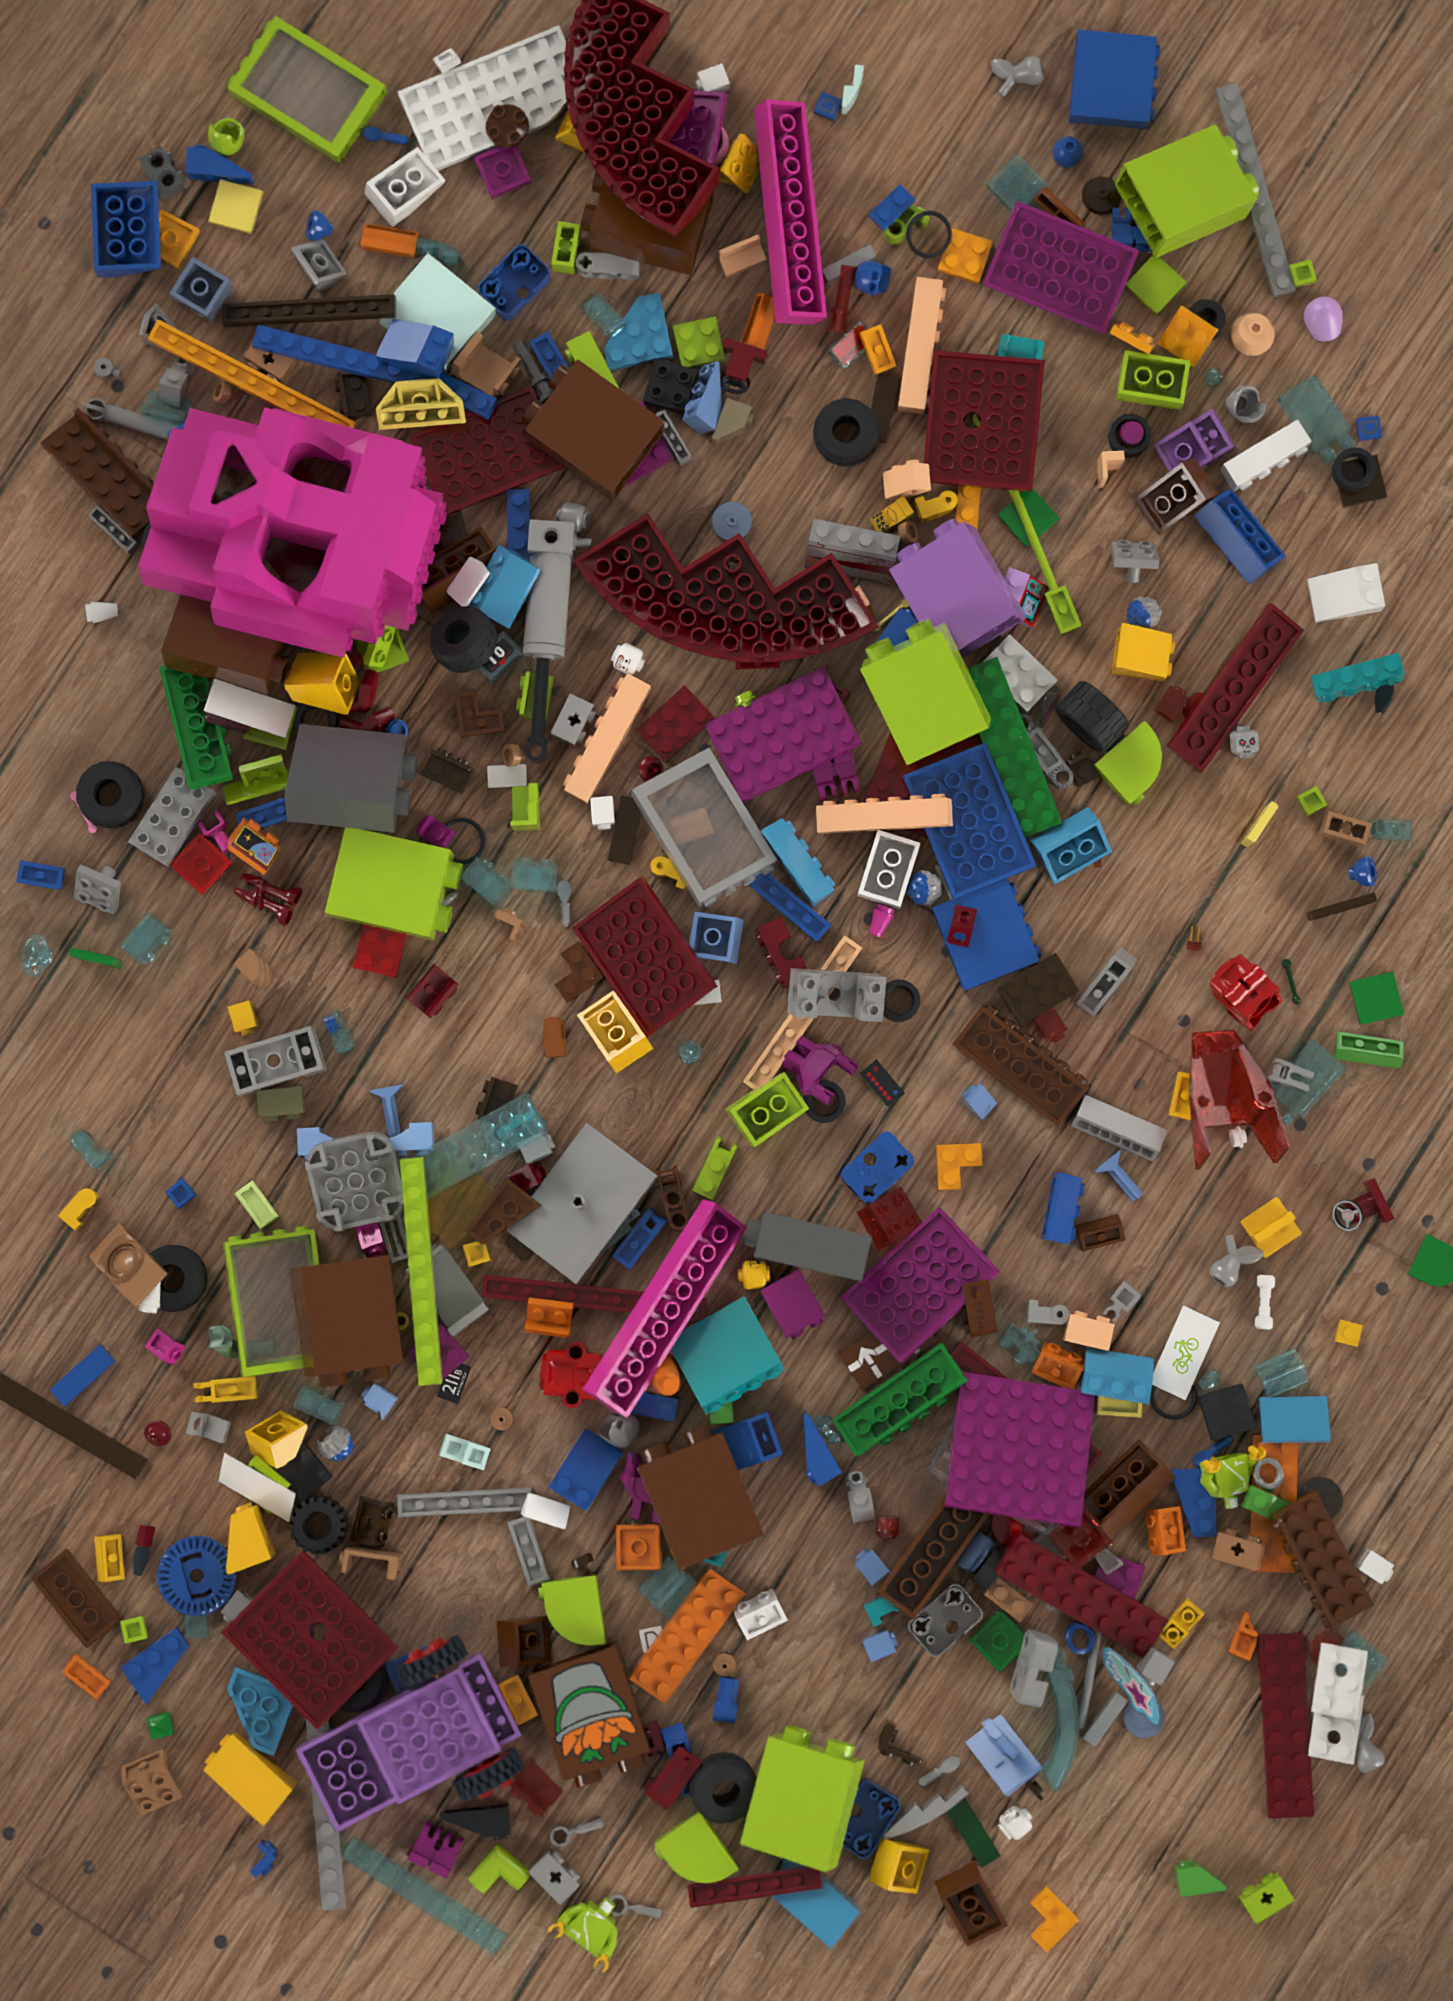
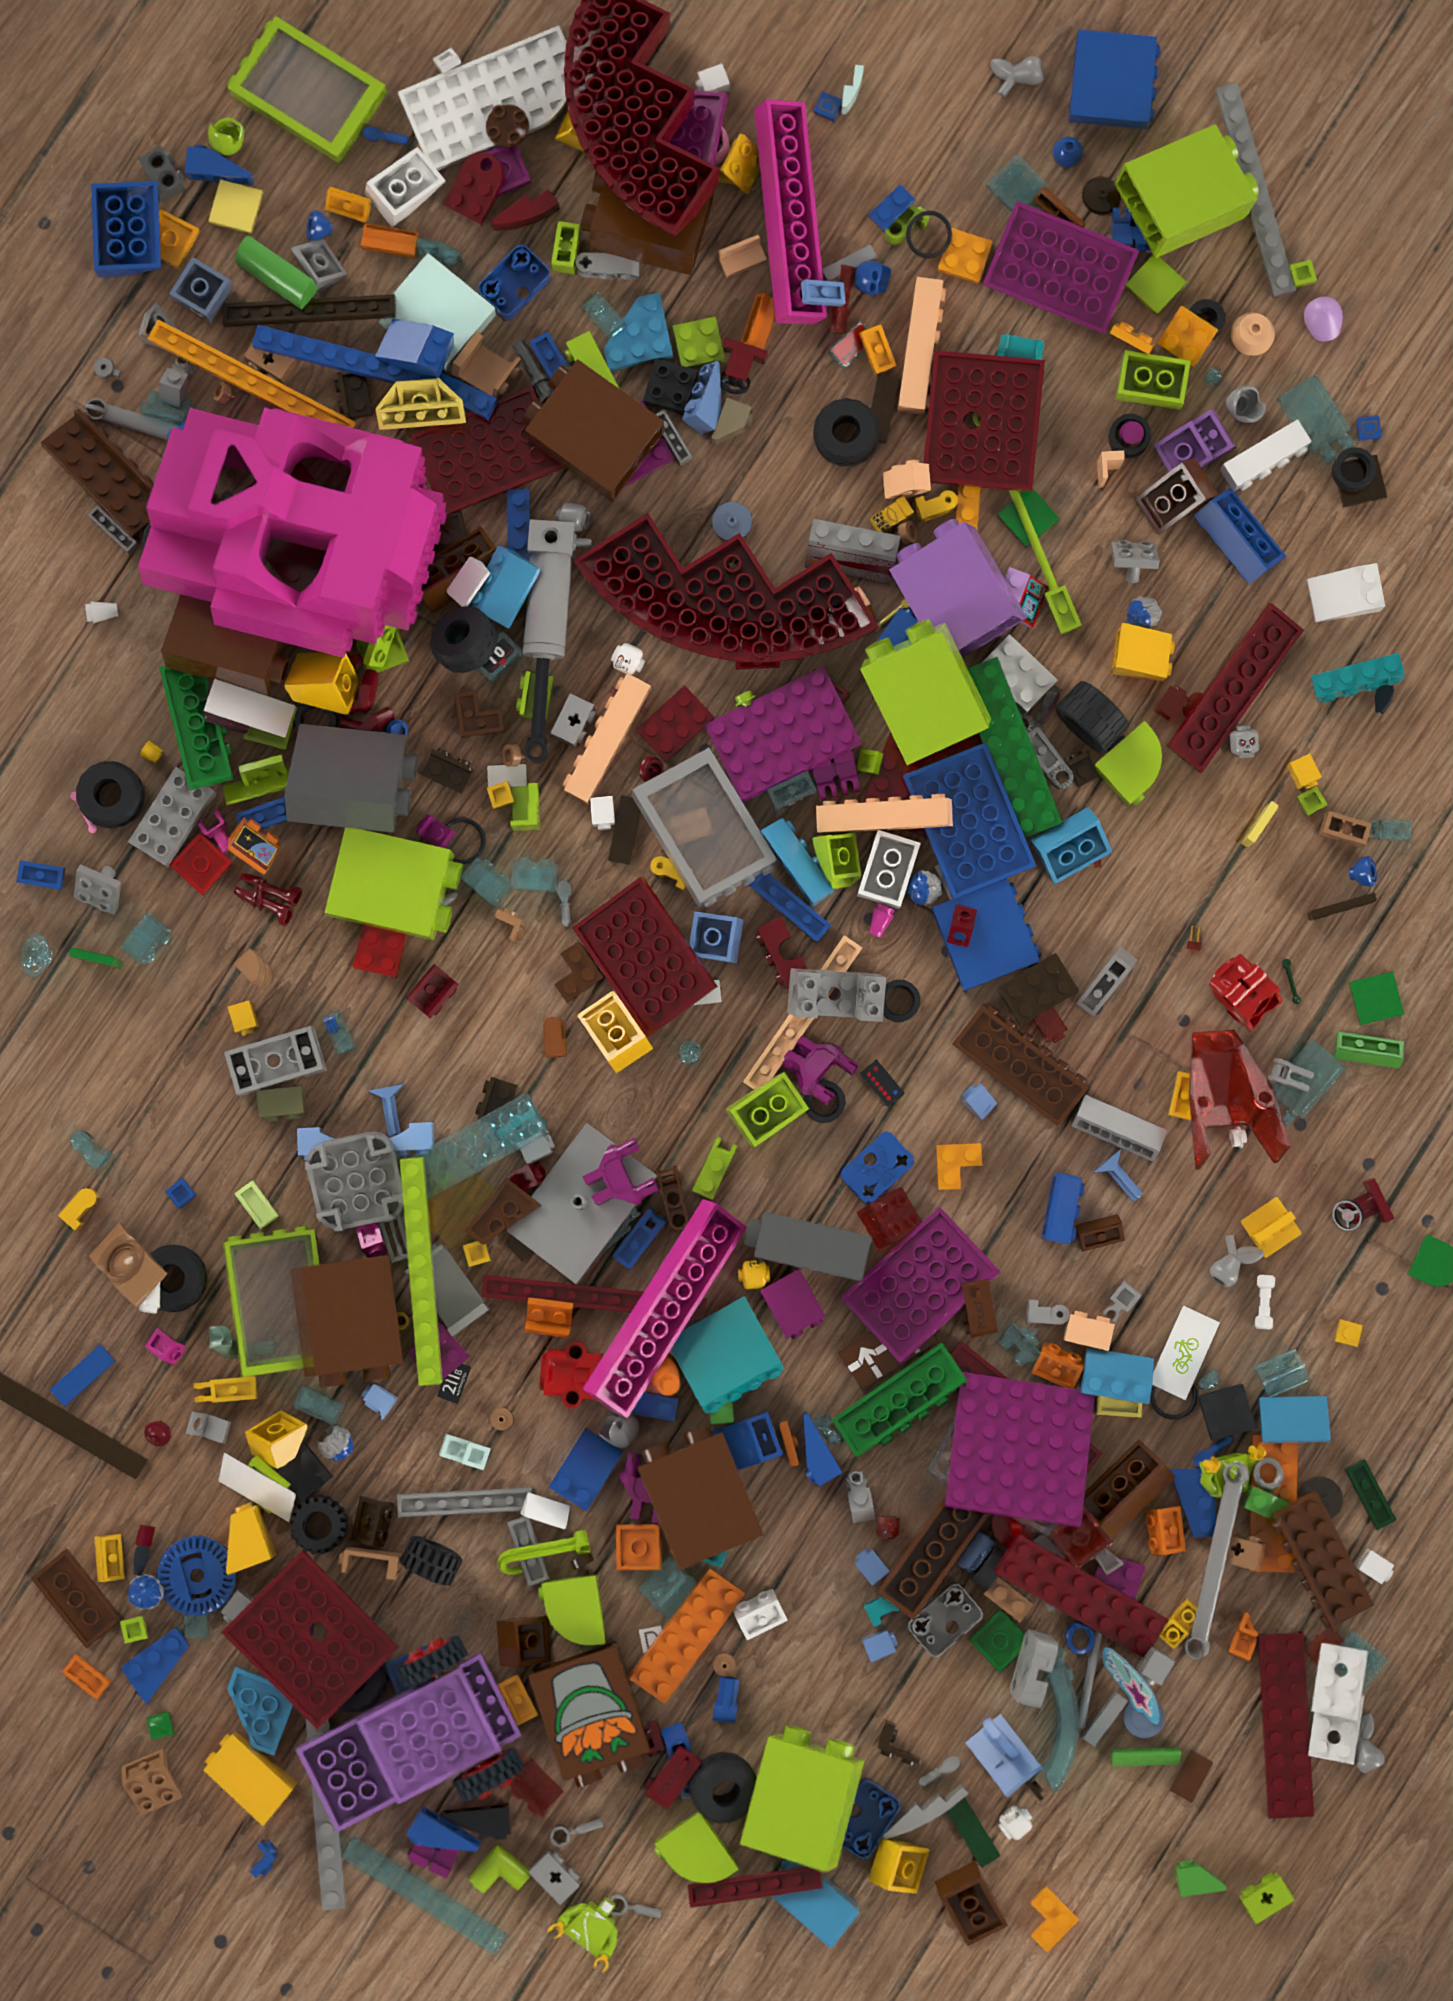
none -> blue piece [128,1574,164,1610]
none -> yellow hose [140,741,164,764]
none -> bright green brick [236,235,318,310]
none -> light orange plate [325,187,372,223]
none -> black tyre [400,1536,463,1585]
none -> blue slope [406,1805,481,1852]
none -> dark red plate [443,152,505,225]
none -> yellow plate [487,781,516,810]
none -> dark red slope [490,189,560,231]
none -> lime piece [497,1530,590,1575]
none -> magenta connector [582,1137,659,1206]
none -> clear light blue brick [767,771,817,813]
none -> orange plate [779,1420,799,1467]
none -> medium blue plate [801,280,846,306]
none -> lime slope [812,832,862,889]
none -> lime plate [856,749,884,775]
none -> bright green slope [1110,1747,1181,1767]
none -> reddish brown slope [1170,1750,1213,1803]
none -> light grey piece [1185,1462,1249,1660]
none -> yellow brick [1287,753,1322,790]
none -> dark green tile [1344,1459,1397,1530]

